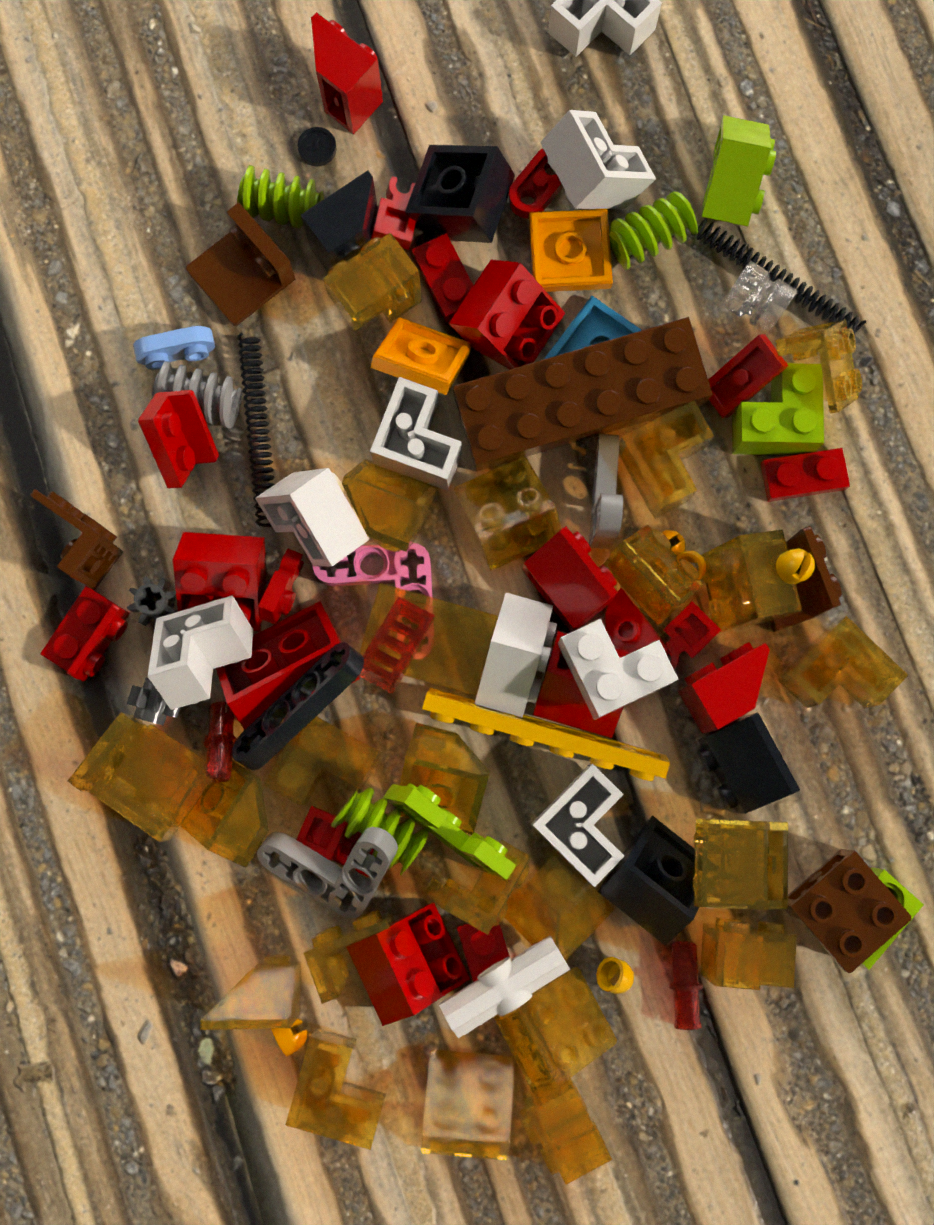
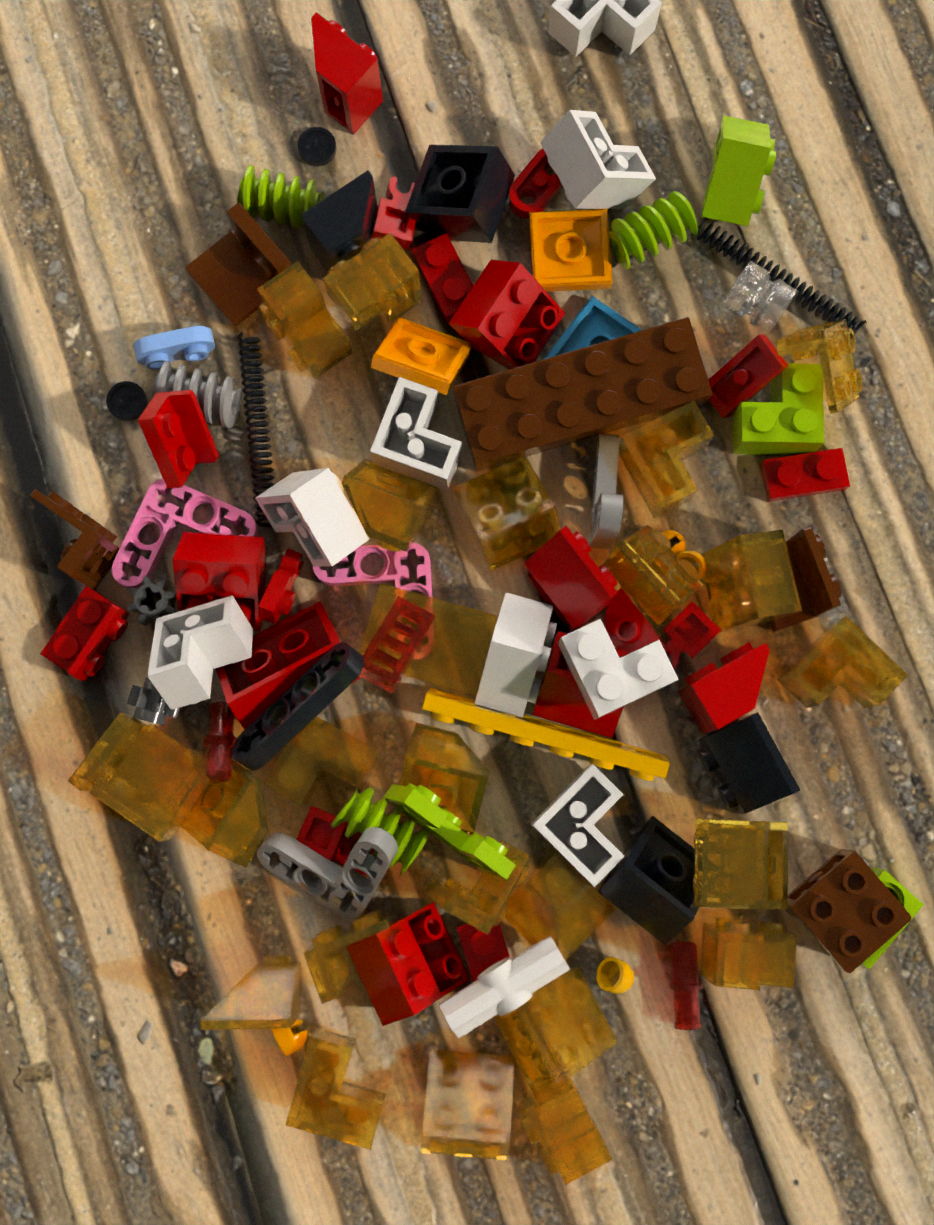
yellow hinge [776,548,815,584] -> none
none -> black piece [106,381,148,422]
none -> bright pink beam [111,479,259,590]
none -> clear yellow brick [257,261,353,380]

